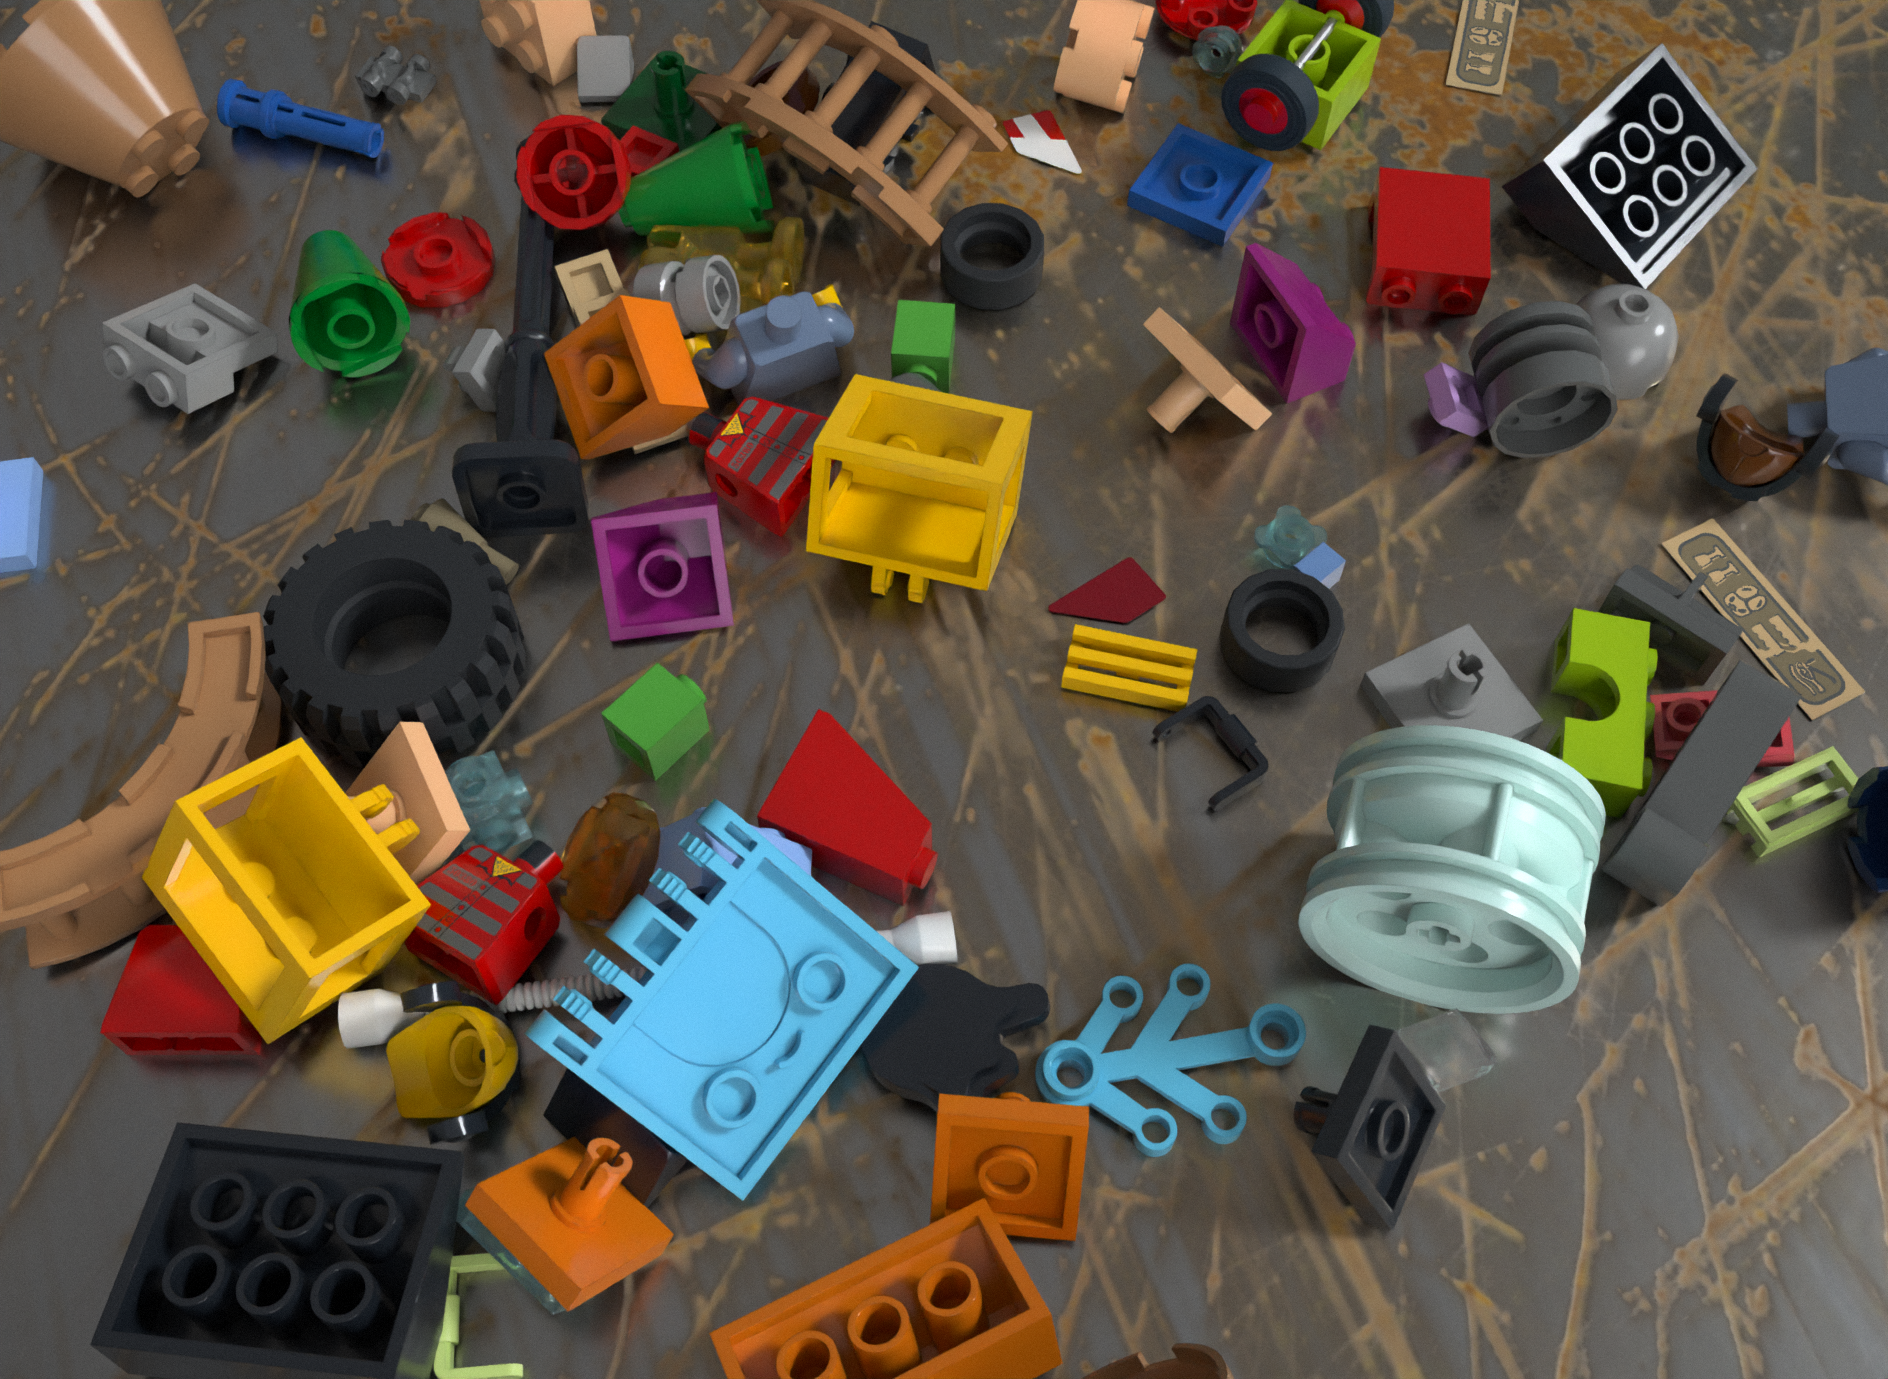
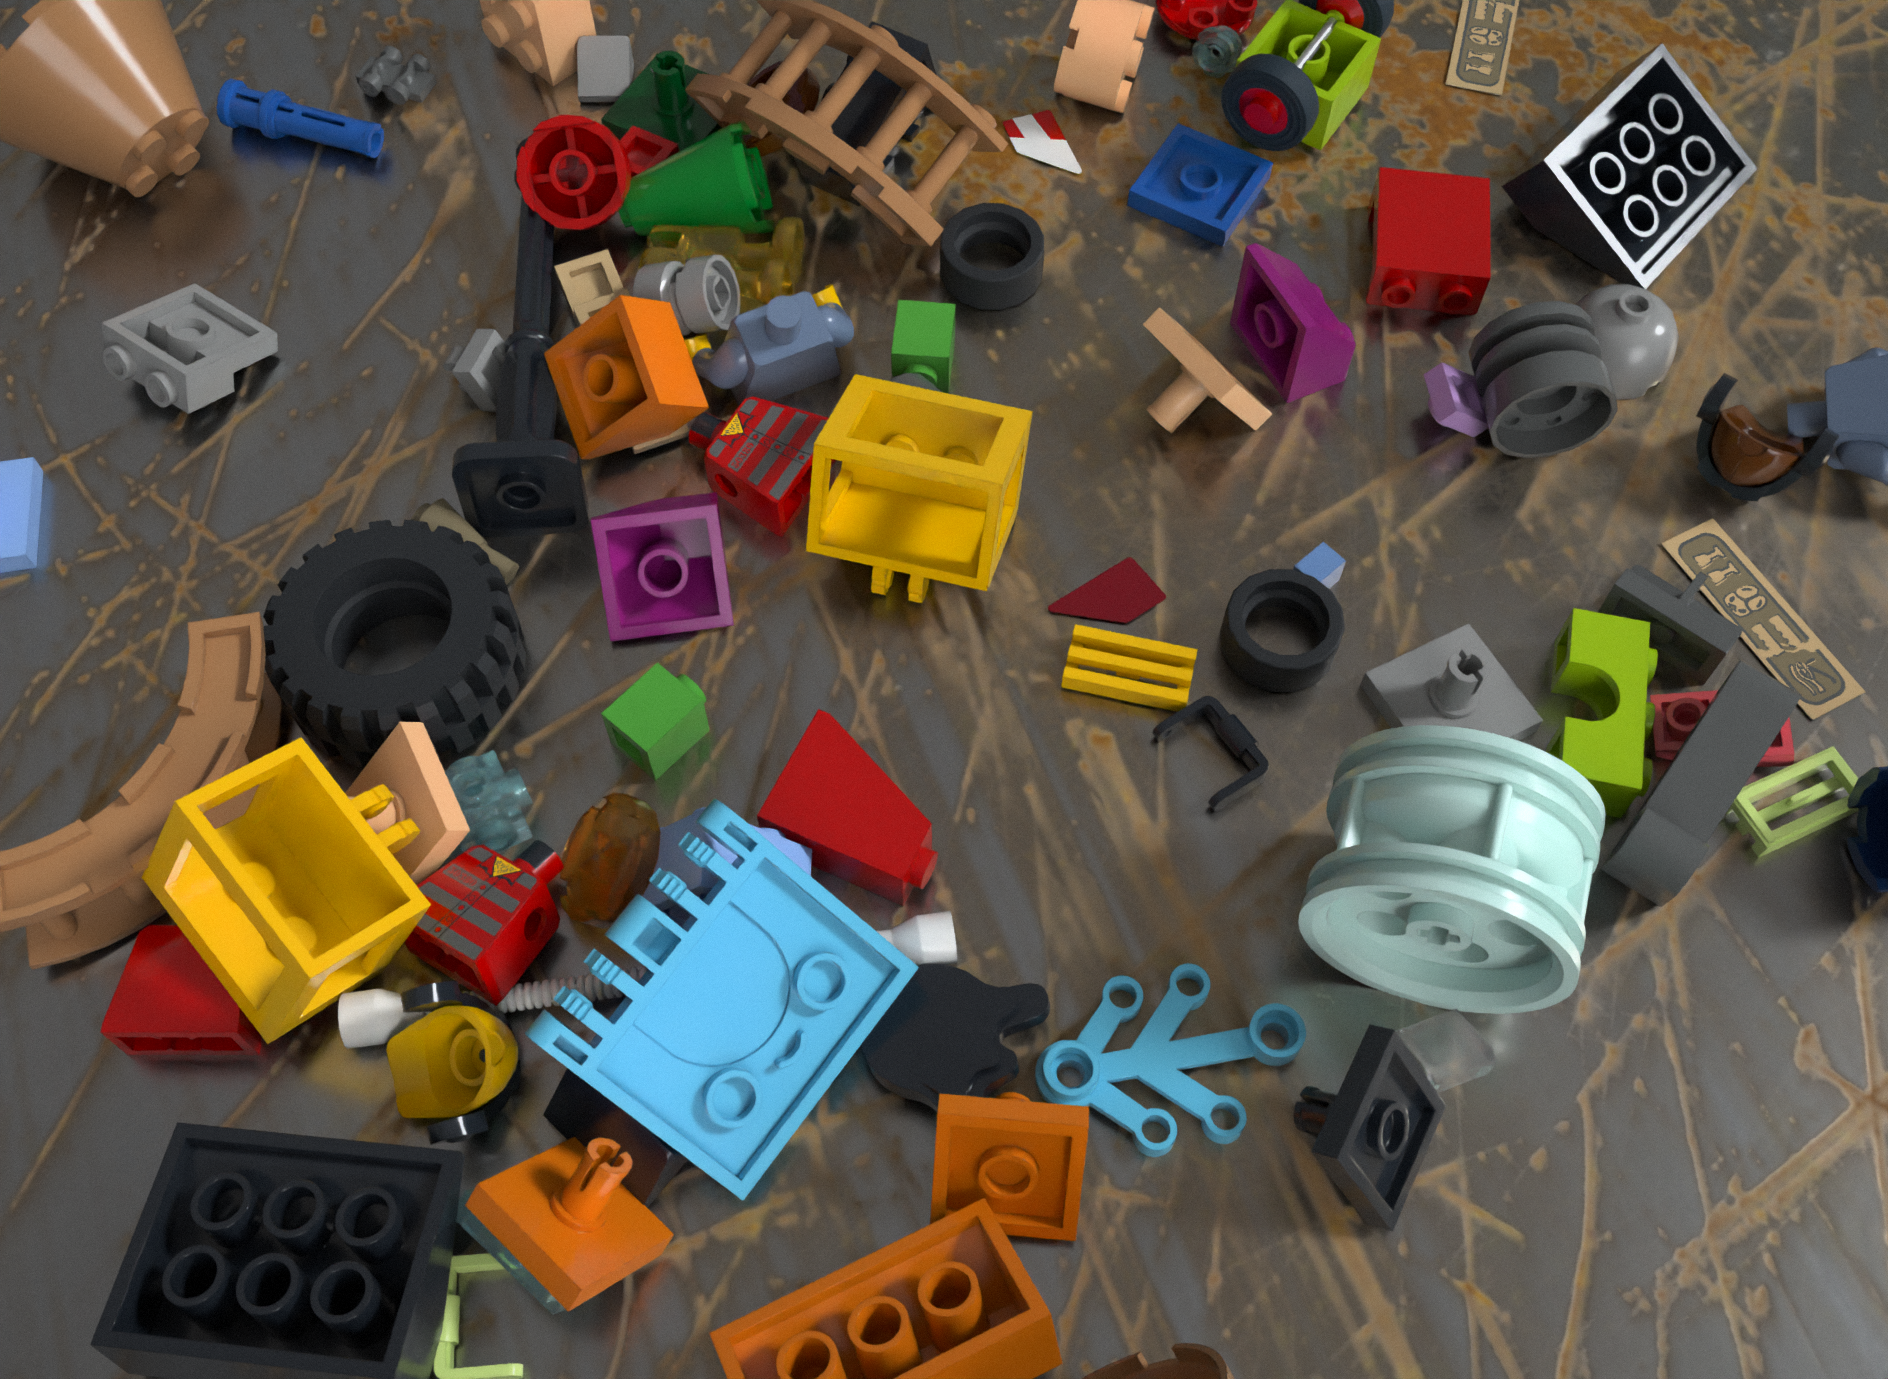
green cone [289,230,411,377] -> none
red tile [381,212,496,308] -> none
clear light blue plate [1254,505,1327,569] -> none

